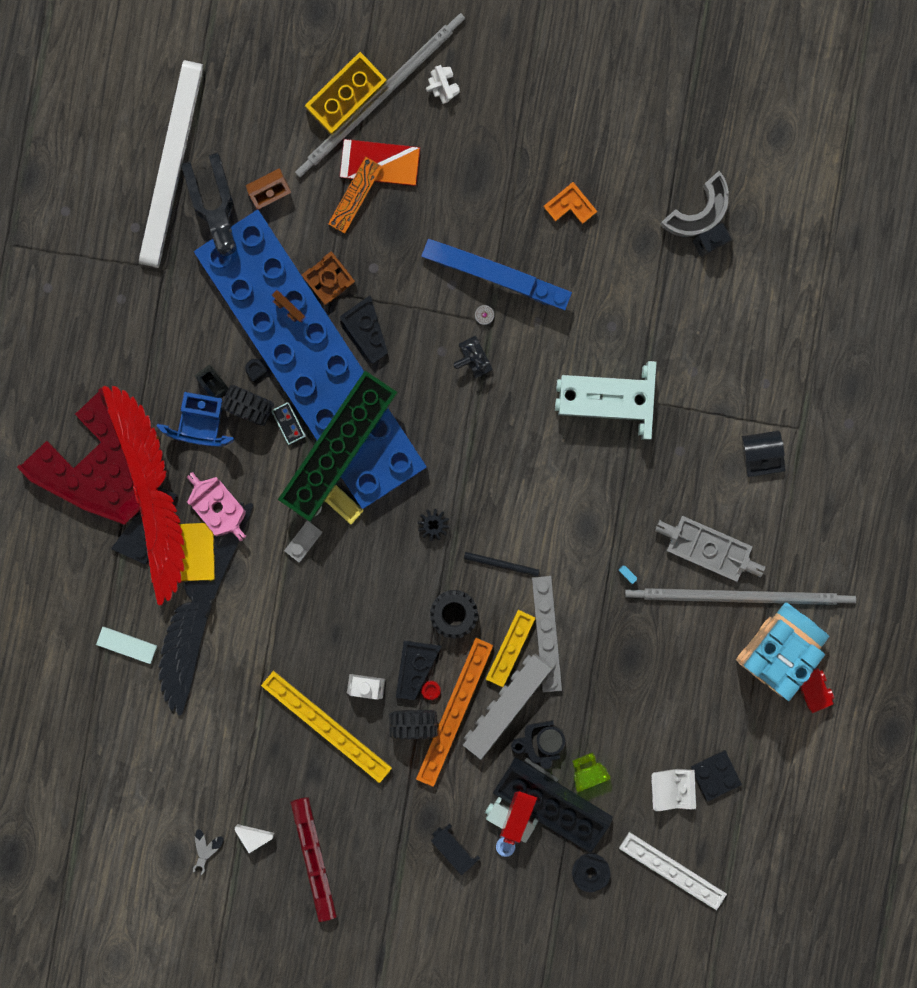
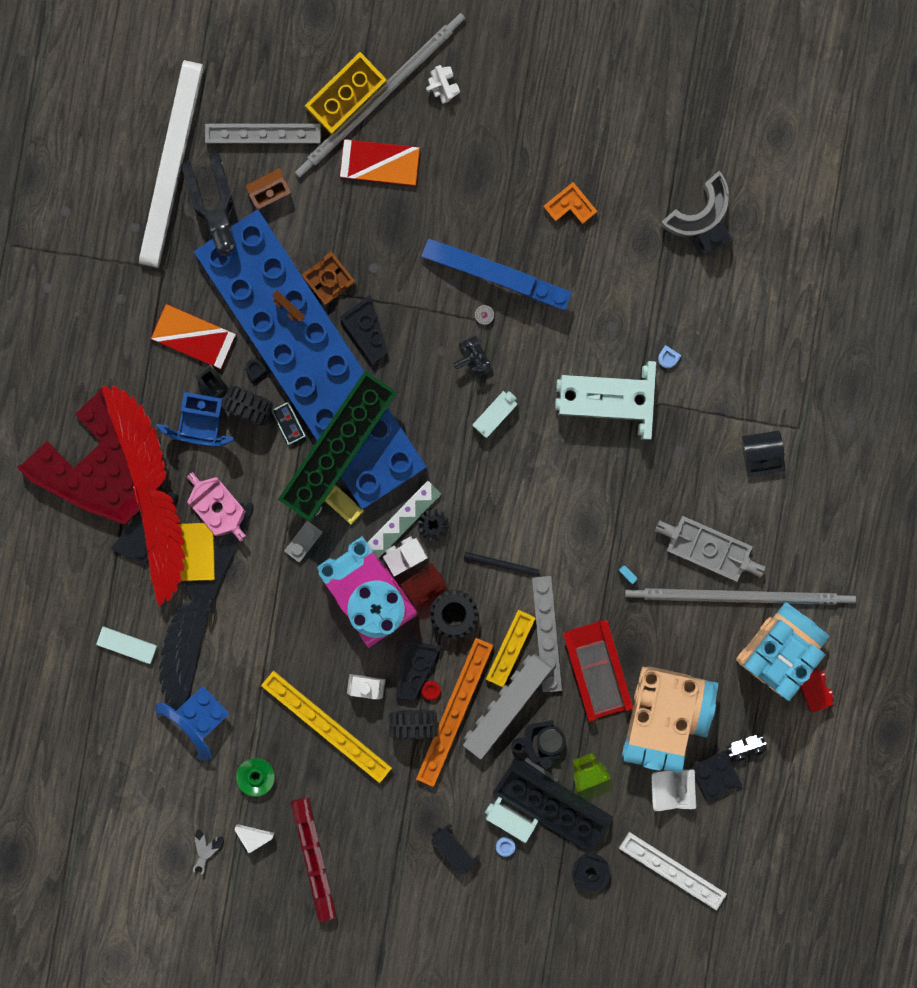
orange tile [328,157,383,233] -> none
red slope [500,791,537,845] -> none
none -> tile [151,304,237,369]
none -> blue piece [155,686,229,761]
none -> light grey plate [205,124,321,144]
none -> green dish [236,758,275,796]
none -> piece [316,536,418,648]
none -> tile [368,481,441,558]
none -> white brick [383,536,428,576]
none -> clear red brick [401,563,447,607]
none -> light aqua brick [472,391,517,438]
none -> piece [563,620,633,722]
none -> light nougat piece [622,667,718,773]
none -> light blue tile [658,345,681,368]
none -> hinge [726,734,767,762]

